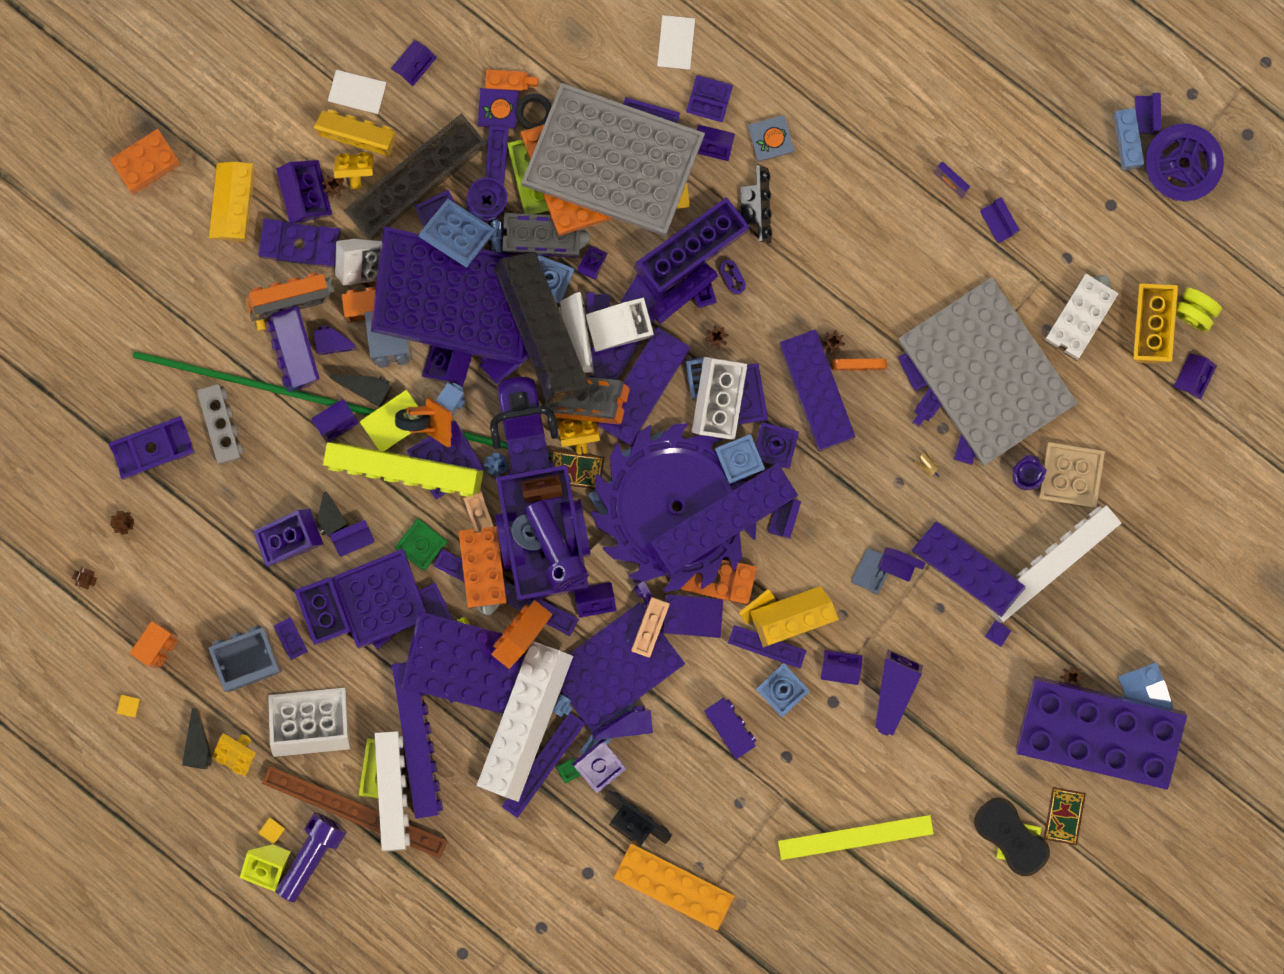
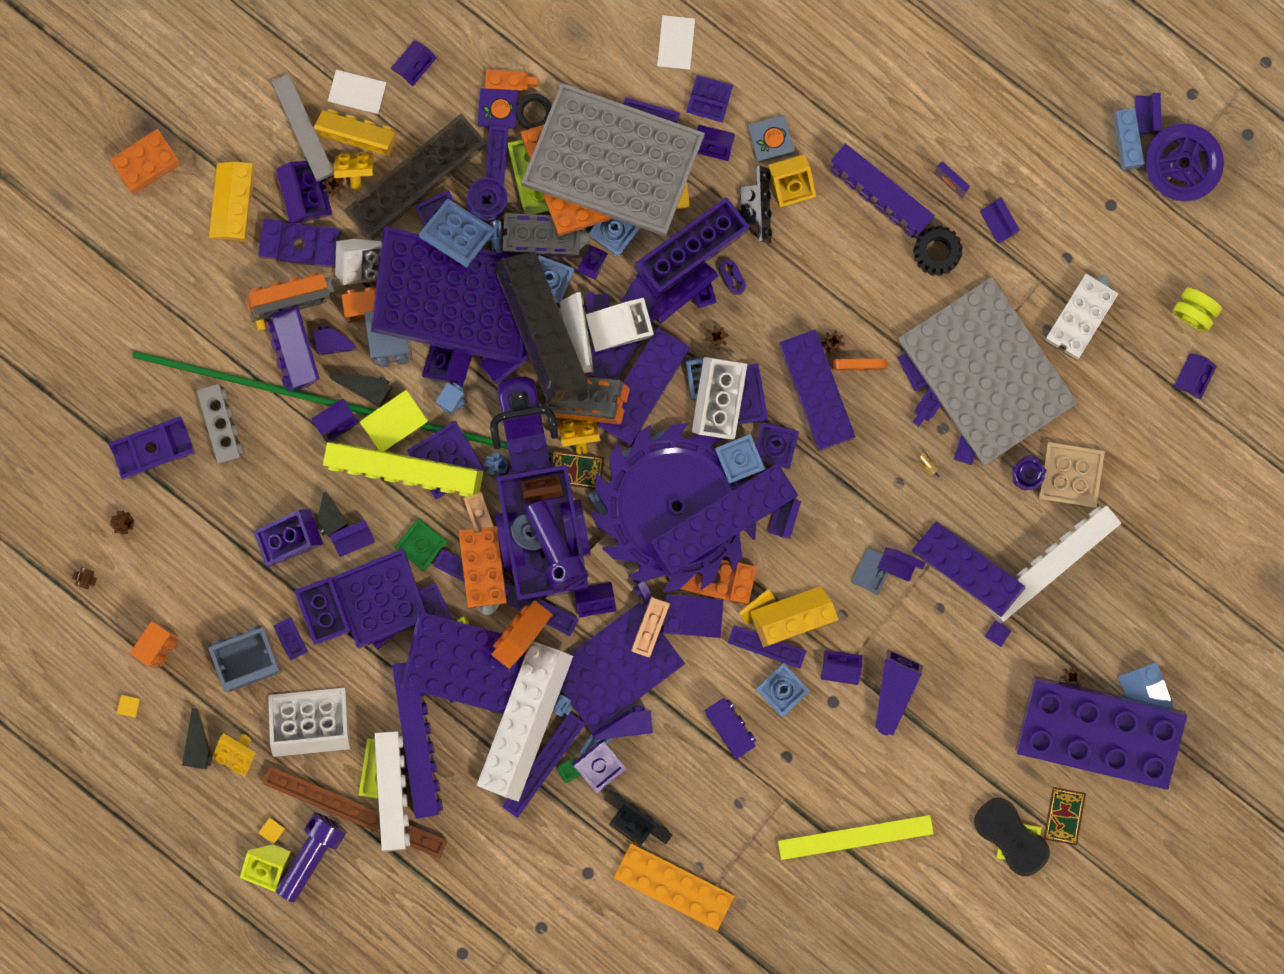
orange plate [395,398,452,447] -> none
yellow slope [1133,284,1178,364] -> none
none -> light grey tile [271,74,334,182]
none -> medium blue plate [589,218,640,257]
none -> yellow slope [768,154,816,207]
none -> dark purple brick [829,143,935,239]
none -> black tyre [913,225,963,276]

